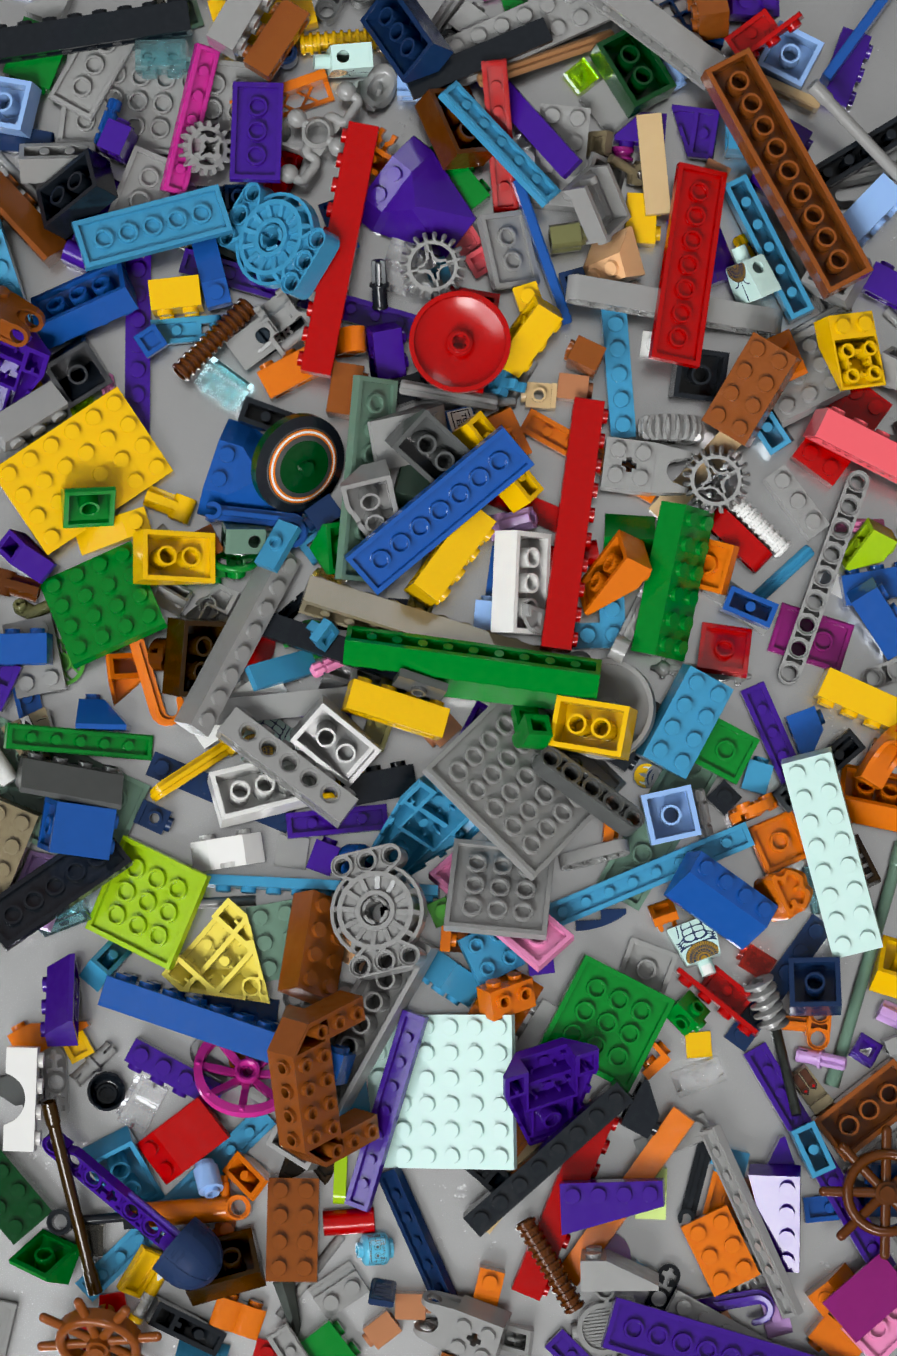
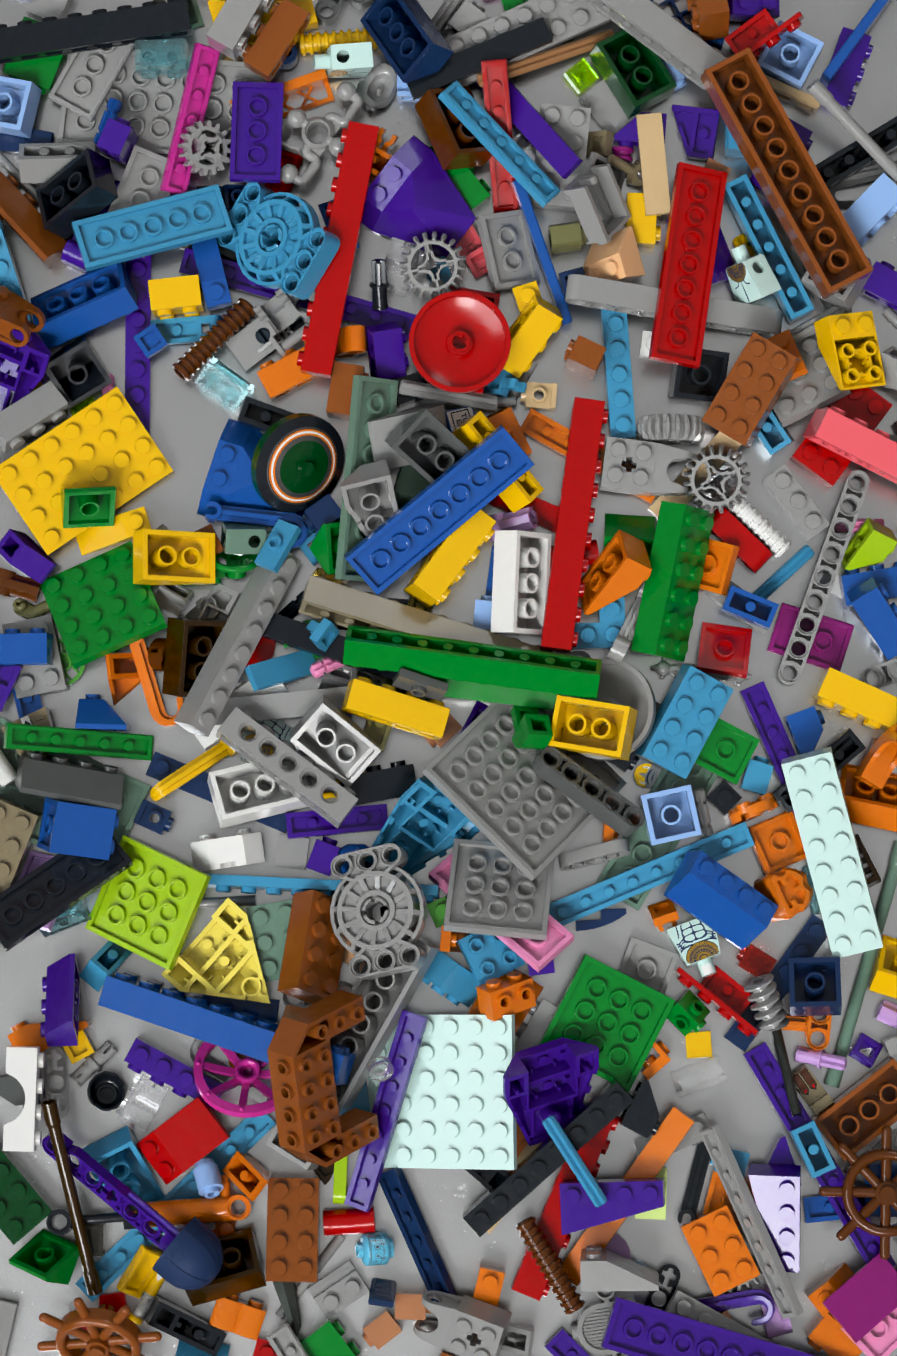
yellow piece [143,486,197,525] -> none
dark brown tile [278,1157,305,1178] -> none
light grey tile [522,604,545,634] -> none
nougat brick [556,373,594,403] -> none
none -> clear tile [367,1056,394,1082]
none -> dark azure axle [542,1115,607,1207]

